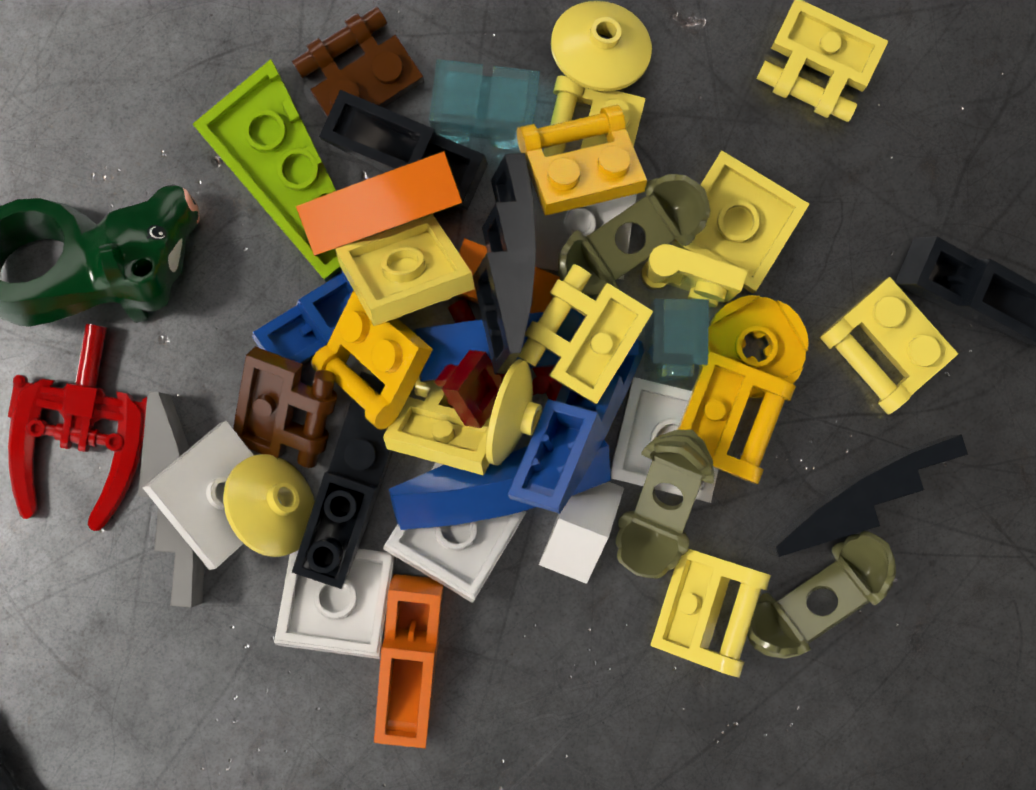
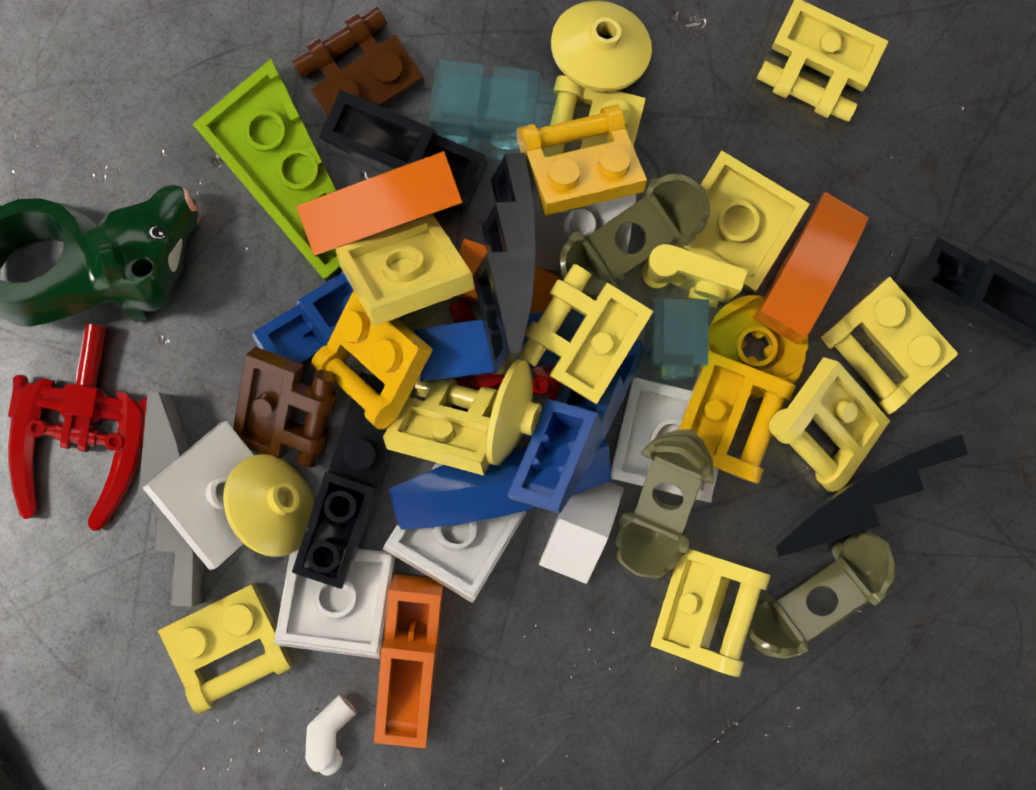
dark red tile [434,350,503,428] -> none
none -> light yellow plate [158,583,293,715]
none -> white arm [305,694,357,776]
none -> orange slope [752,192,869,345]
none -> light yellow plate [769,357,890,492]

